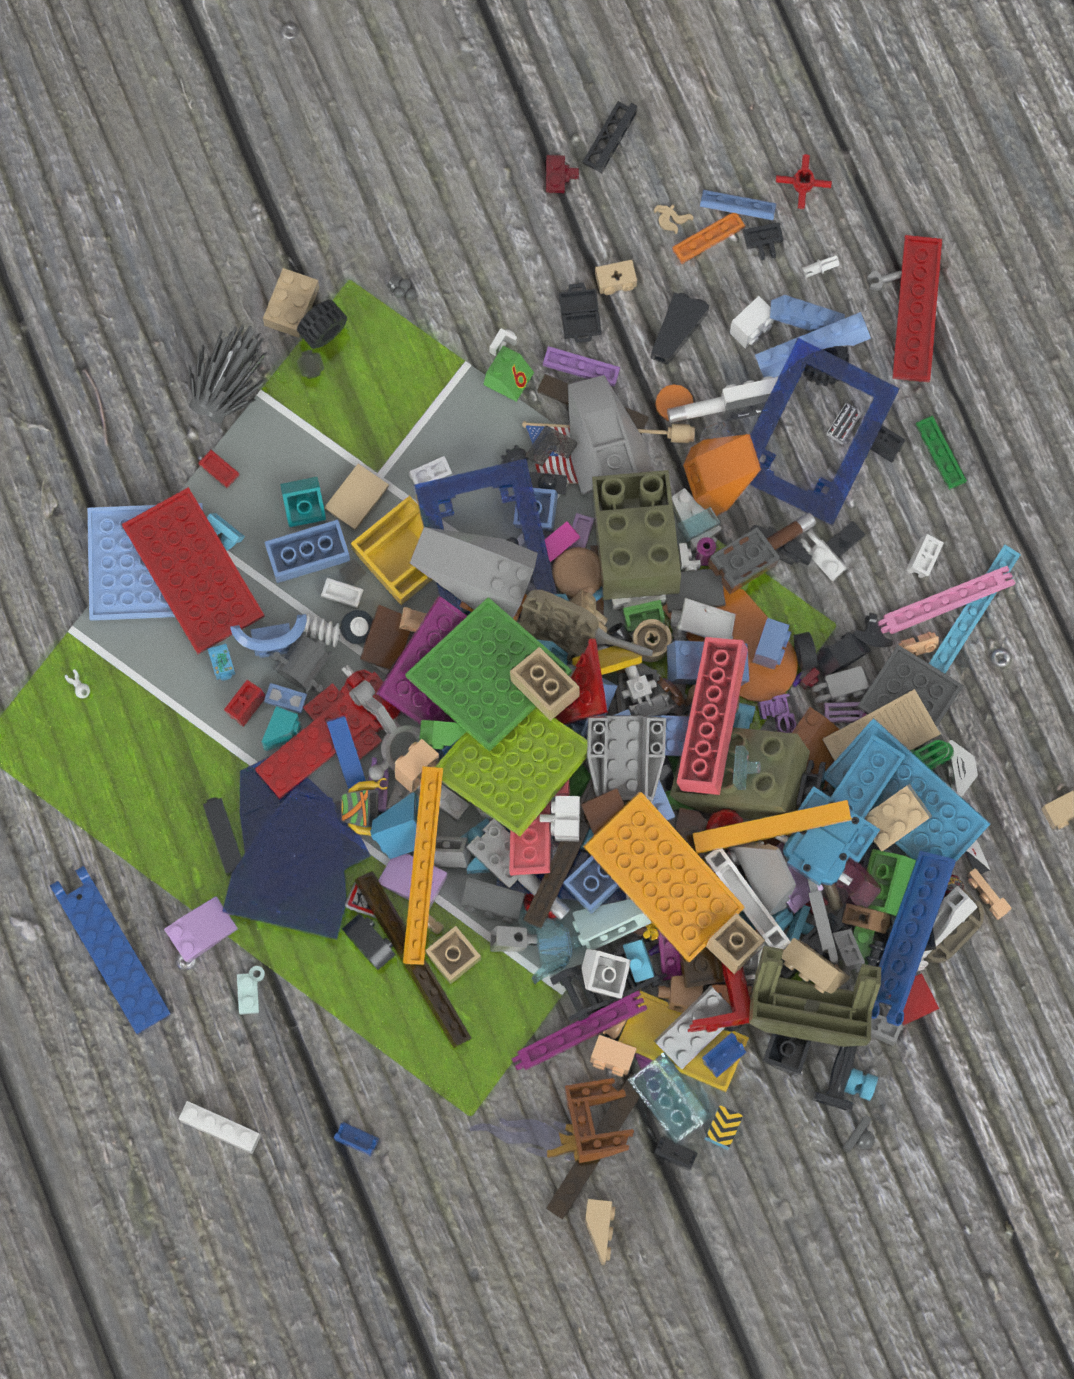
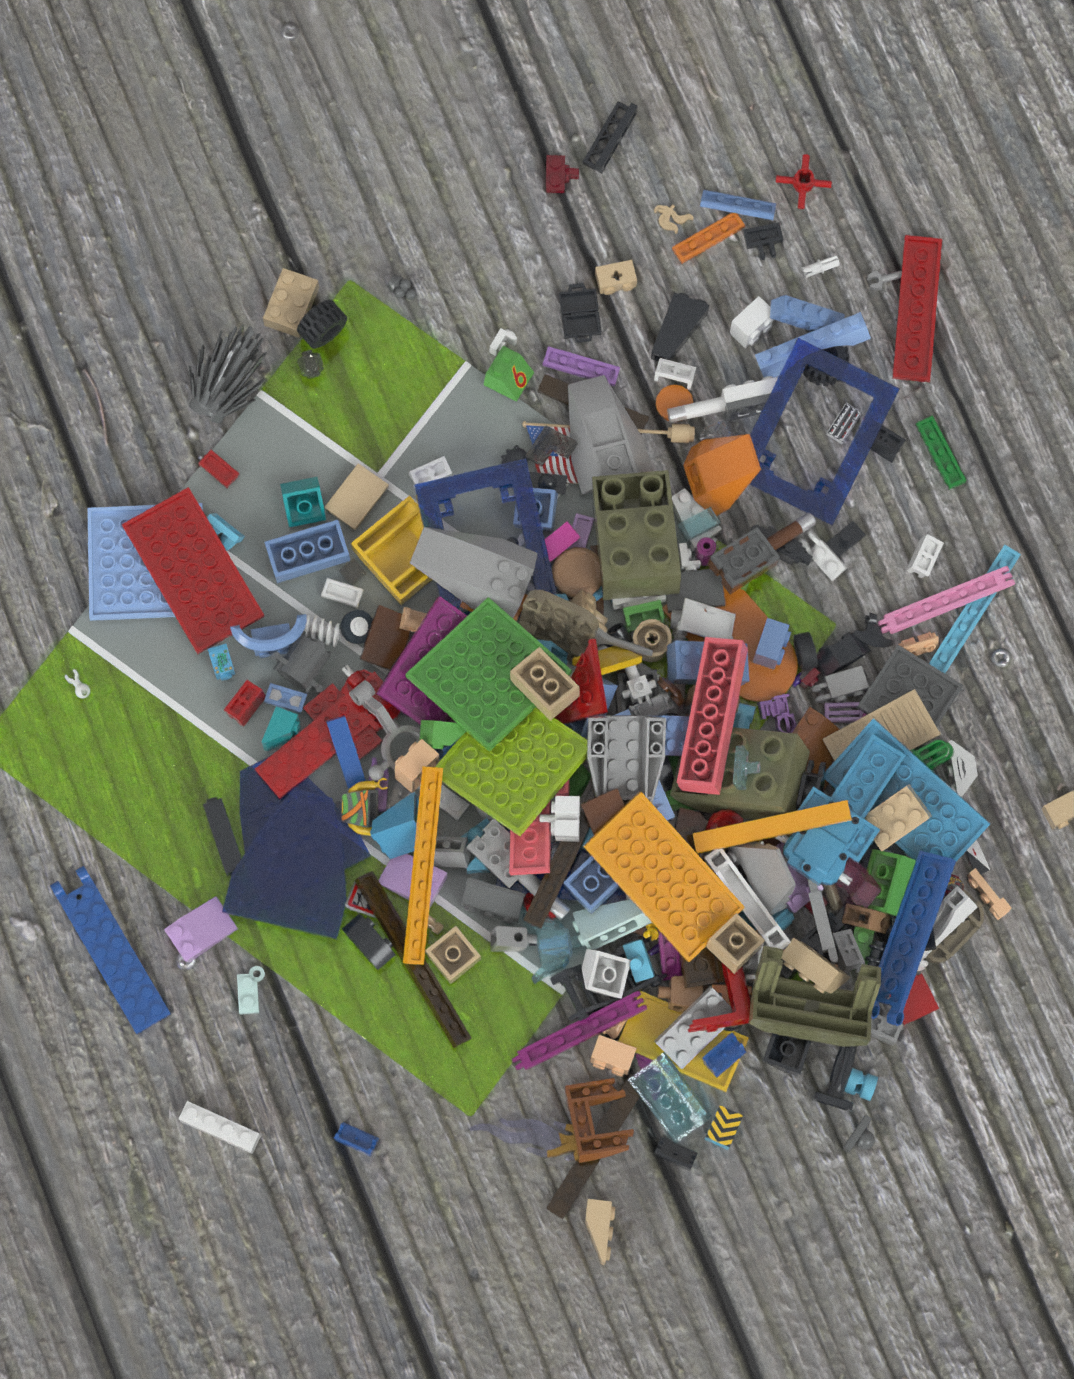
medium azure tile [786,905,815,942] -> none
none -> white hinge [654,358,696,390]

